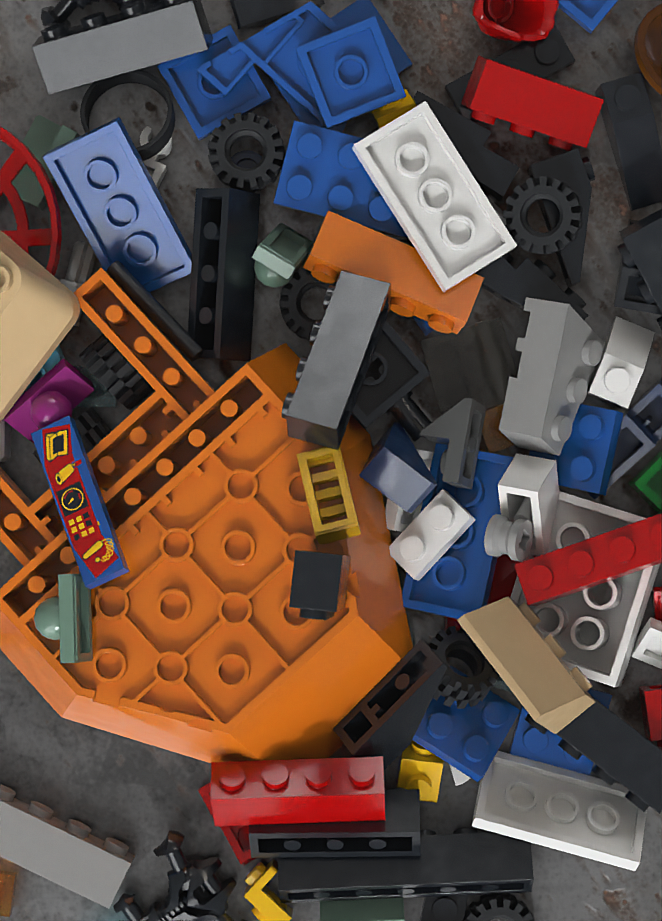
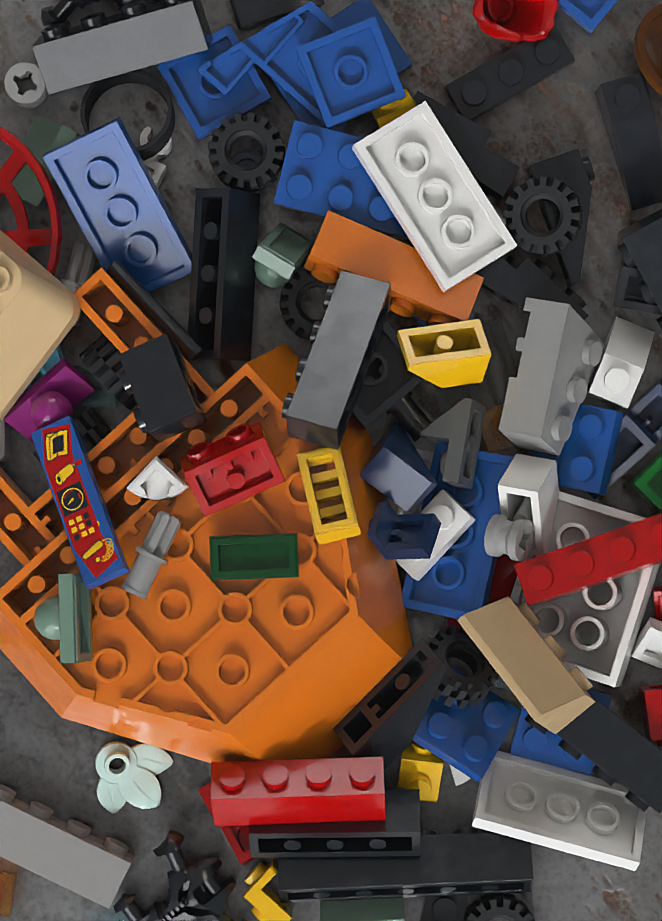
black brick [289,550,351,620] -> none
red brick [461,55,604,151] -> none
none -> light grey wheel [4,62,49,109]
none -> light aqua plate [95,741,173,814]
none -> black brick [118,334,207,442]
none -> light grey axle [121,511,181,599]
none -> white tile [127,456,190,500]
none -> red bracket [180,422,285,517]
none -> dark green tile [209,533,300,581]
none -> dark blue bracket [368,501,442,560]
none -> yellow slope [397,319,492,388]

